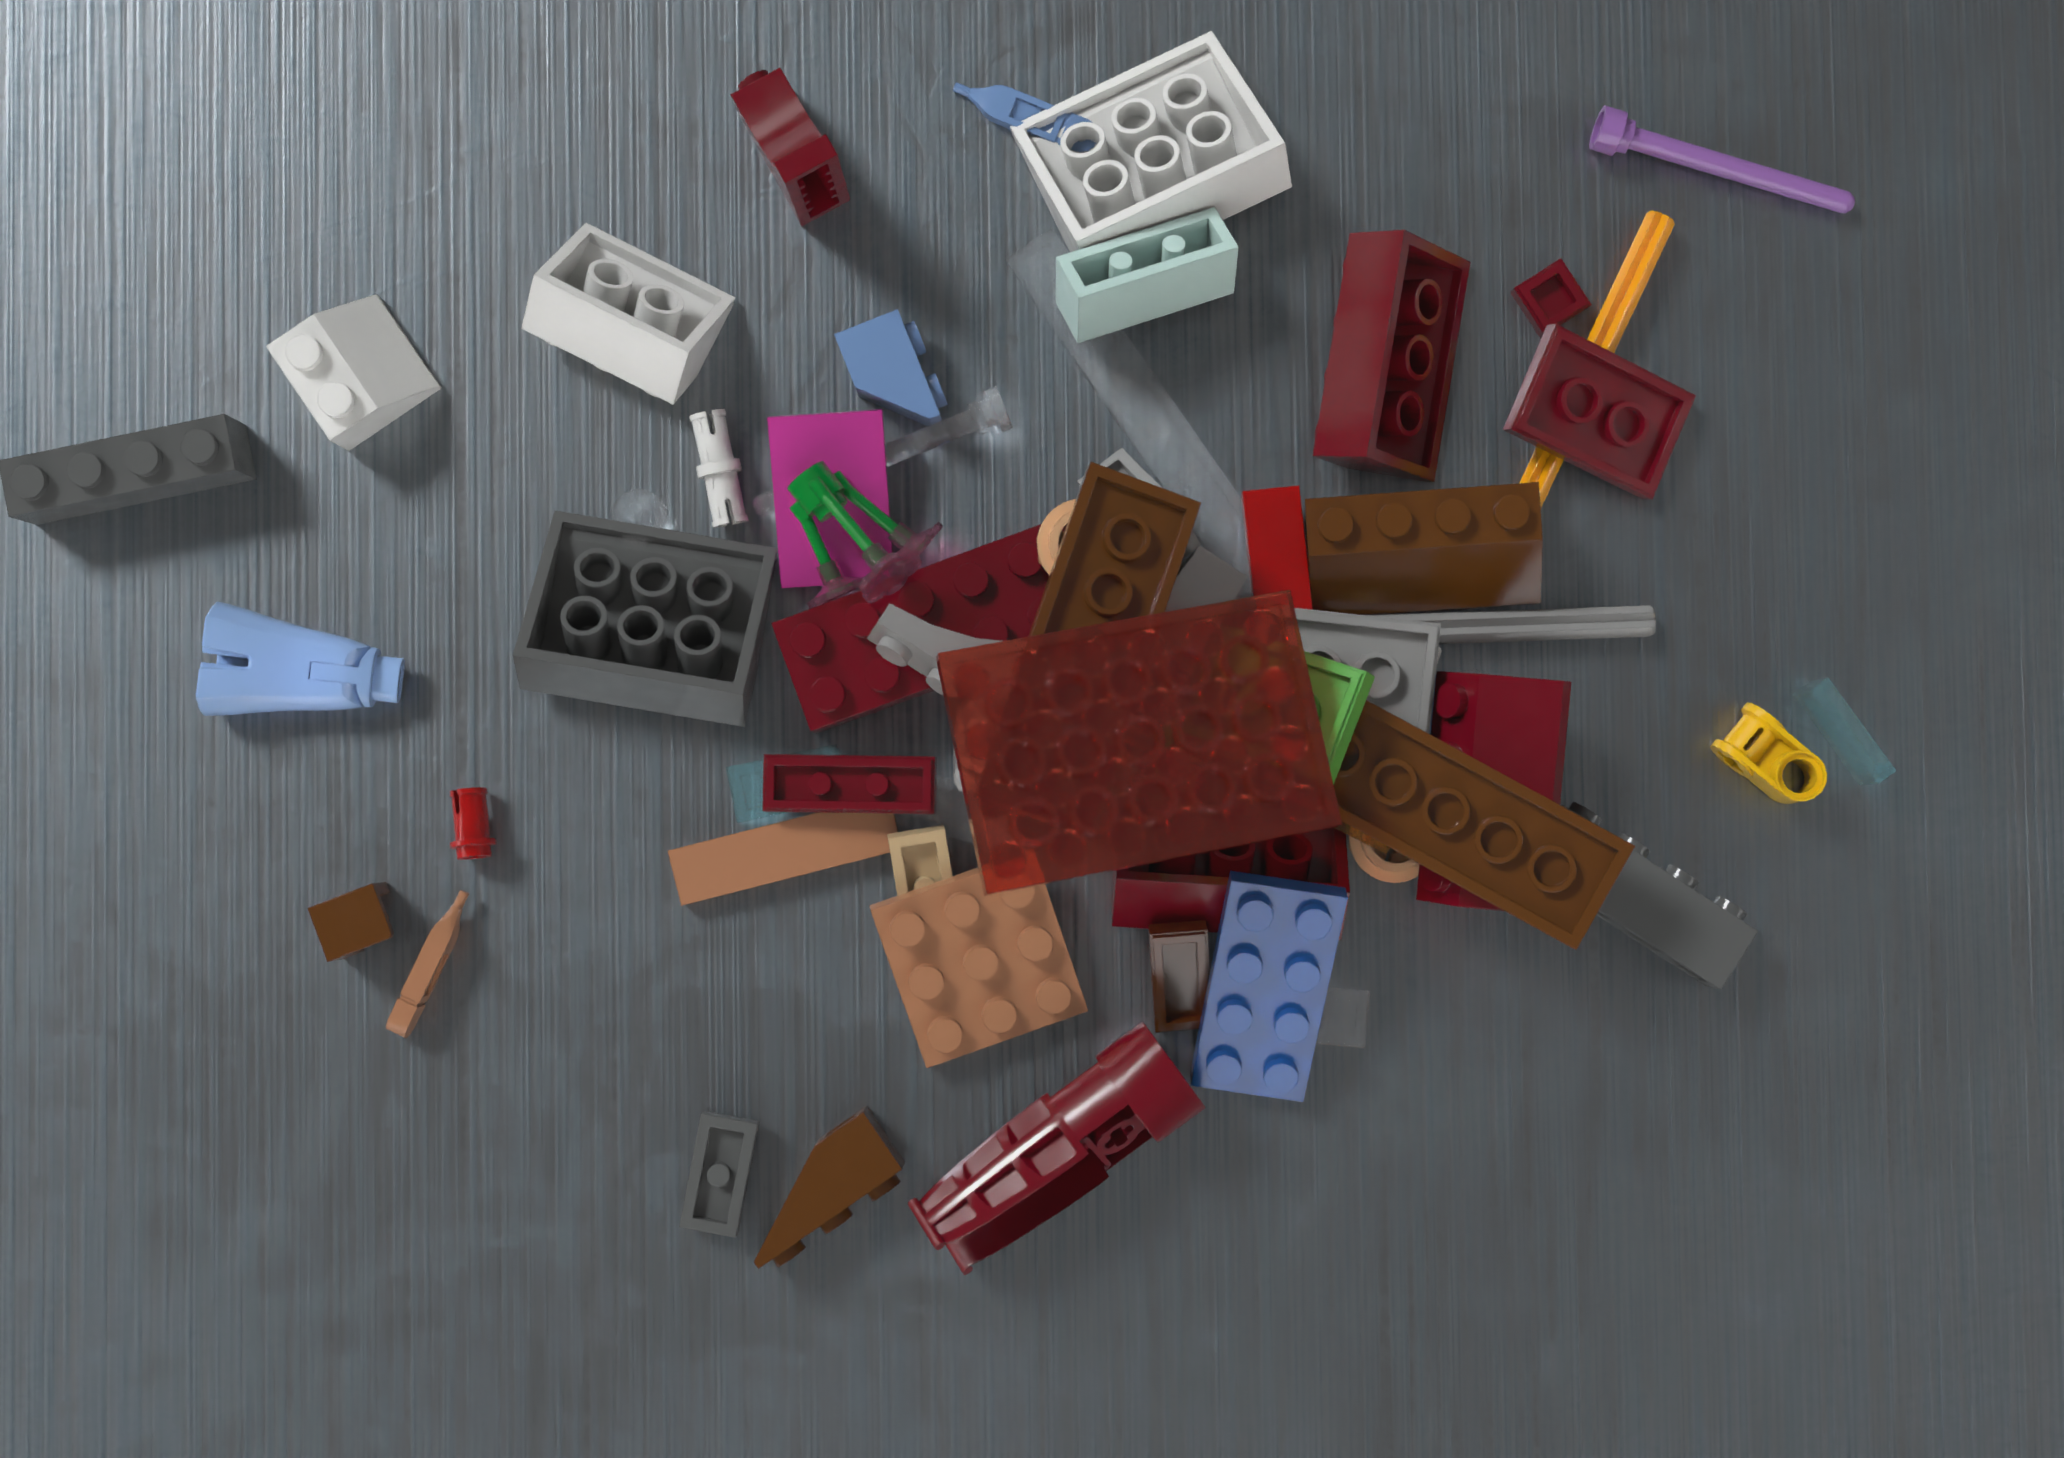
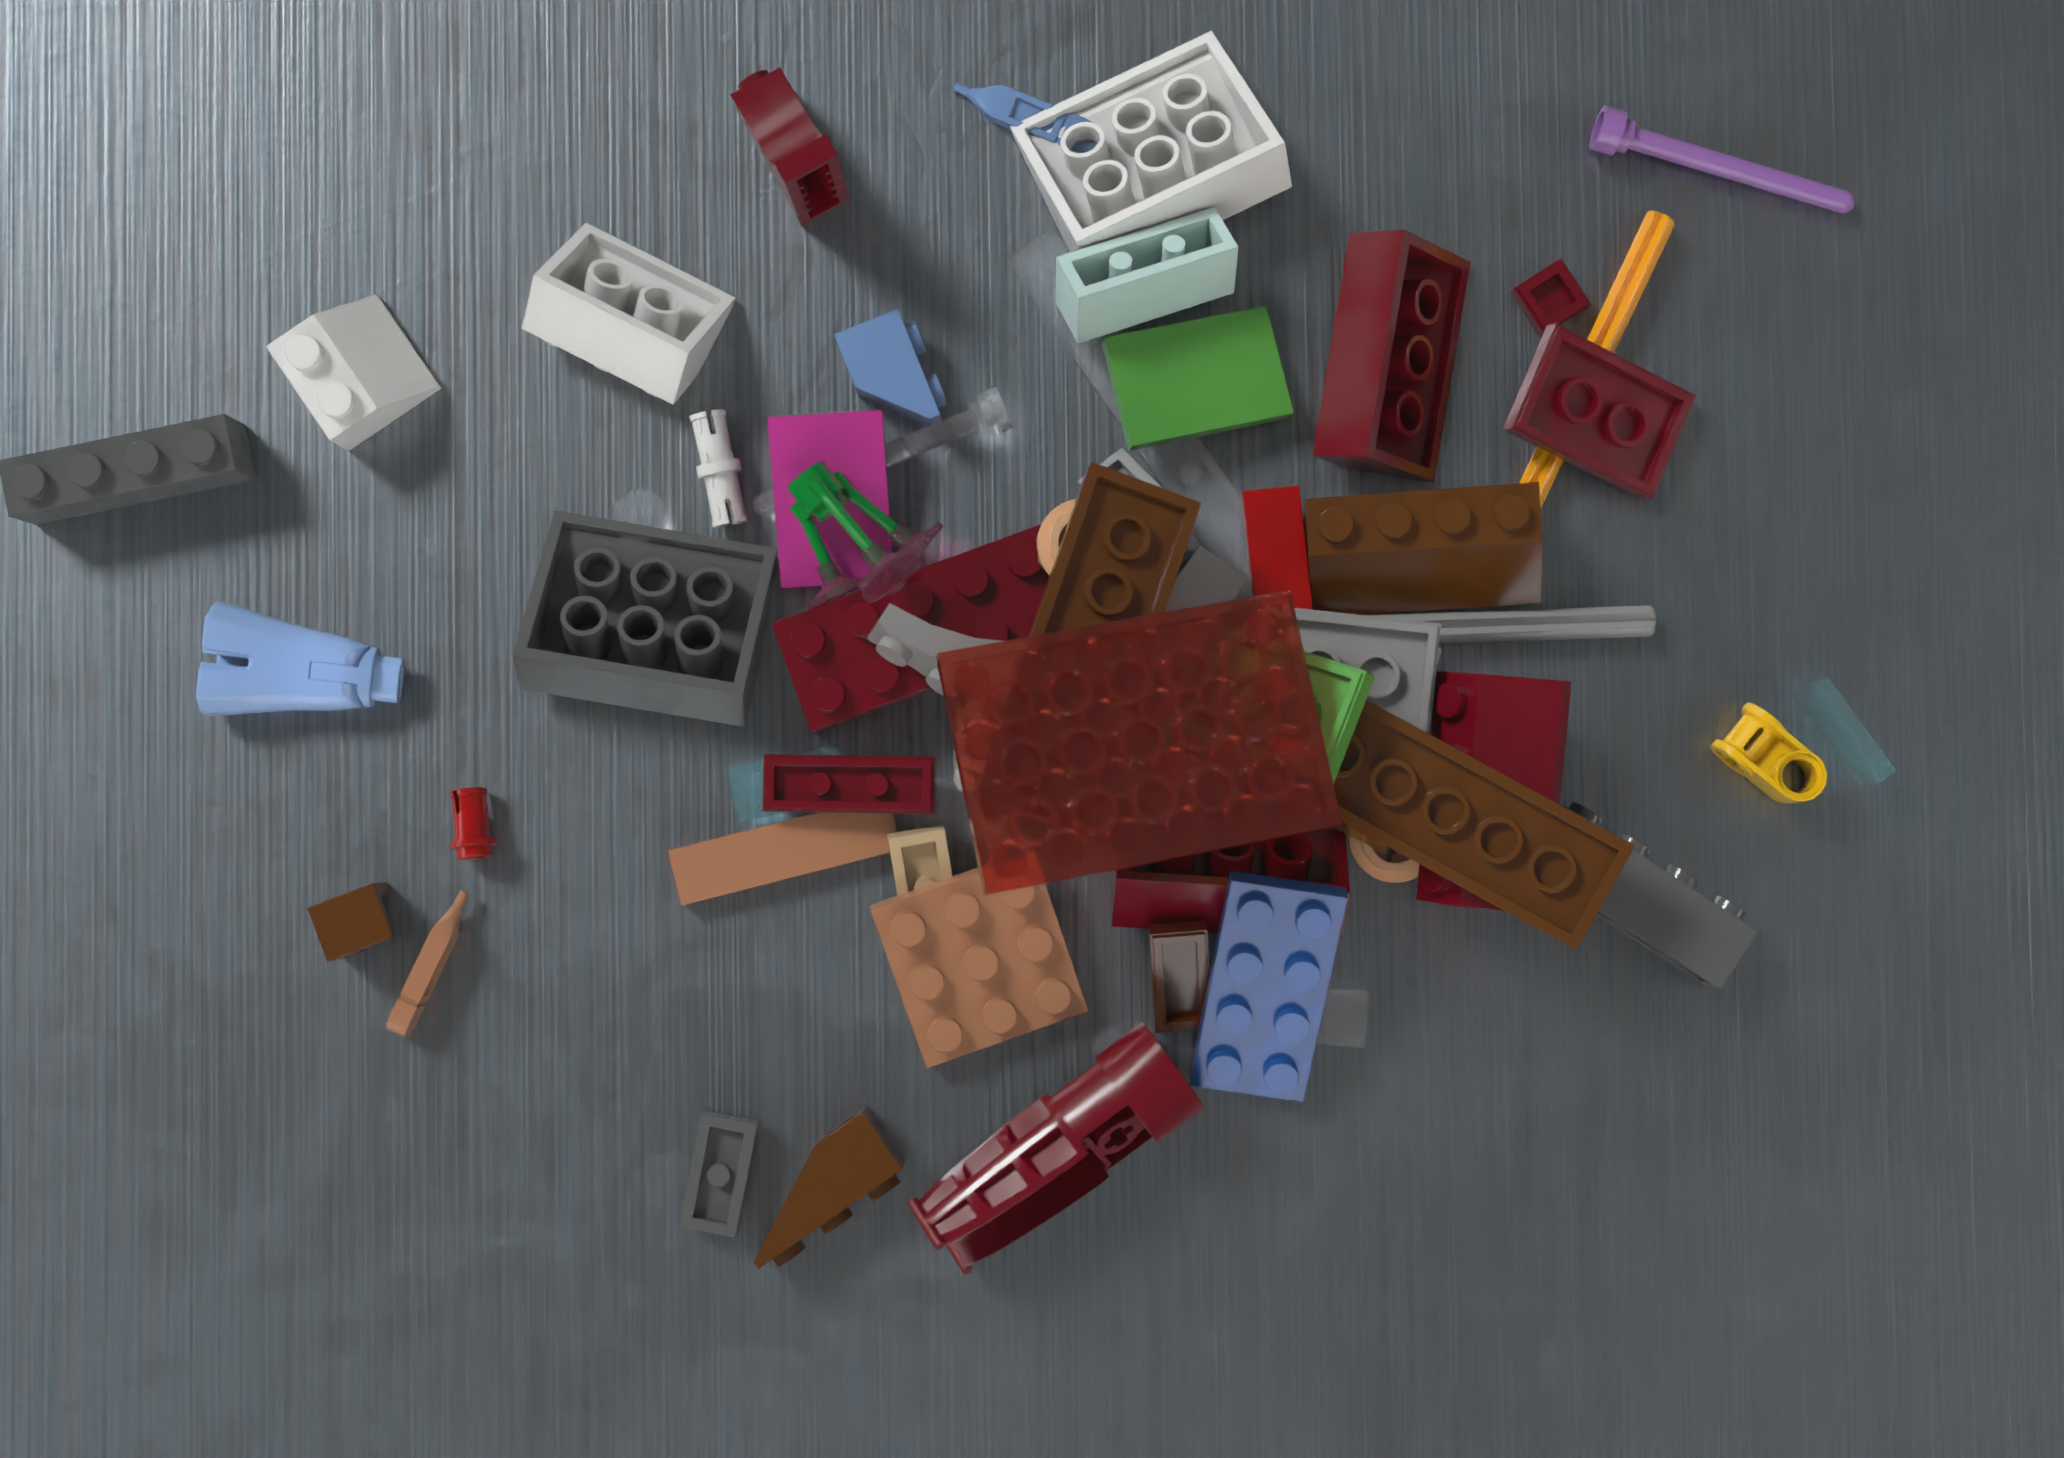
none -> bright green tile [1101,306,1294,451]

